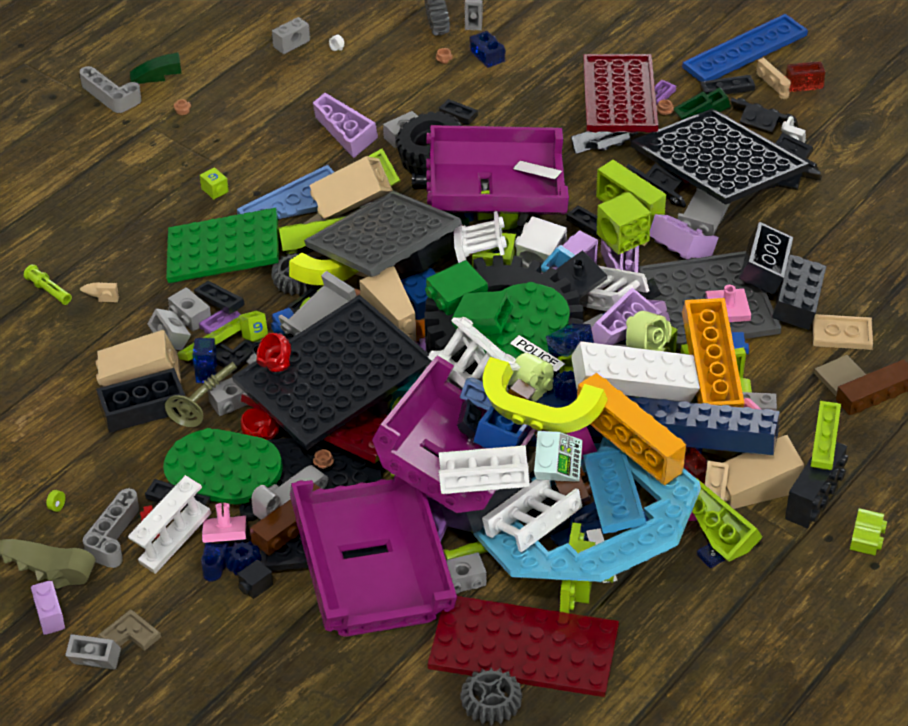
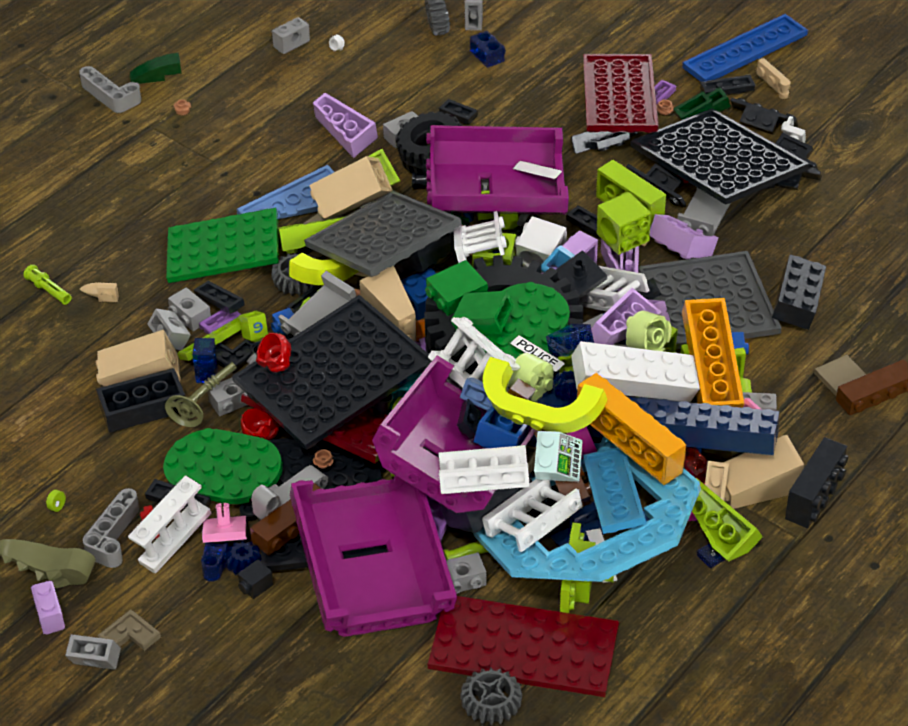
lime brick [200,167,228,199] -> none
nougat plate [436,48,453,63] -> none
bright pink tile [705,285,751,322] -> none
black brick [739,222,793,294] -> none
clear red brick [786,61,826,92] -> none
lime plate [811,401,841,470] -> none
tan tile [812,314,873,350] -> none
lime brick [850,508,887,555] -> none

